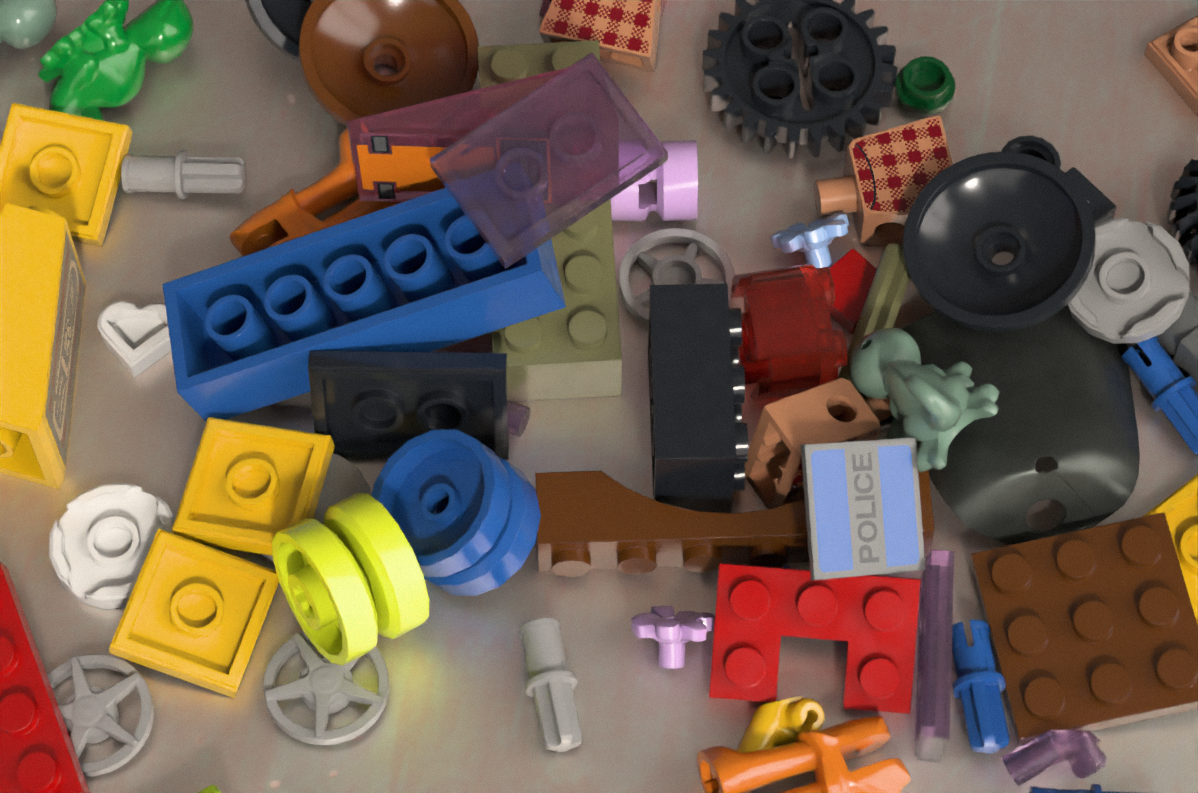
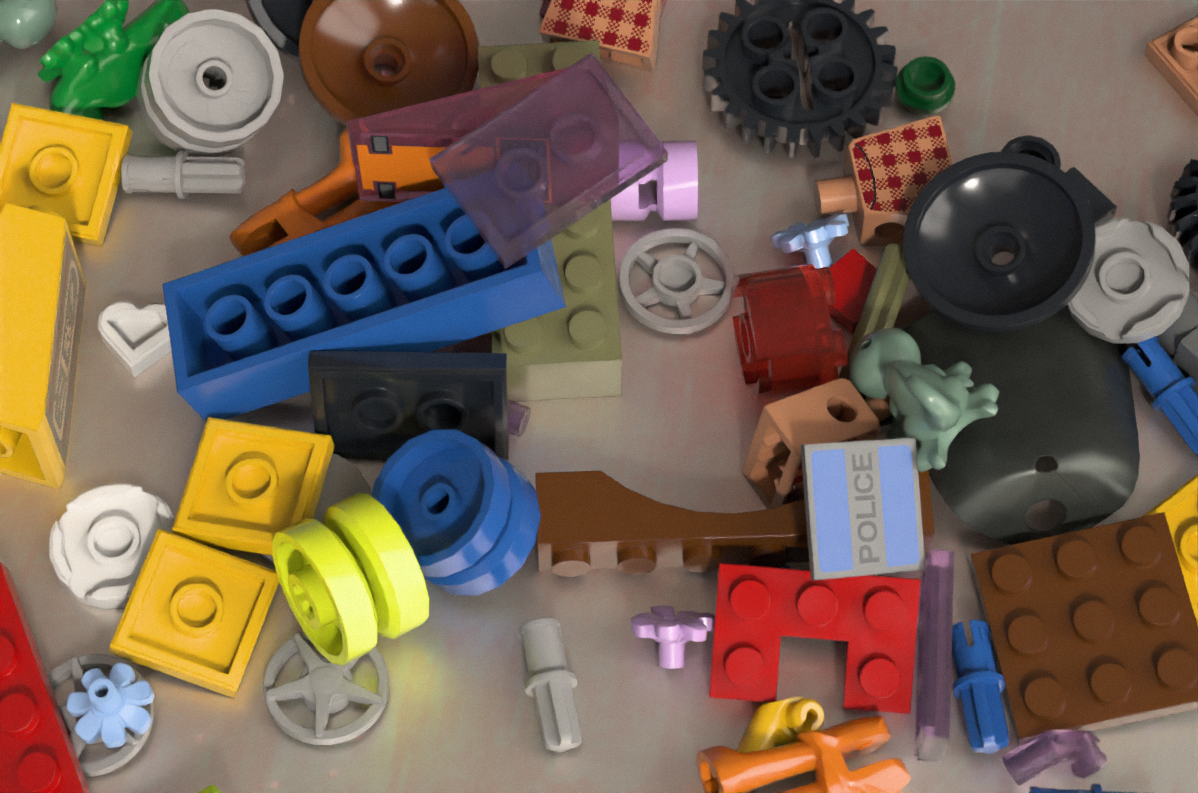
black brick [647,283,748,513] -> none
none -> light blue plant [67,663,154,748]
none -> light grey wheel [136,9,284,157]

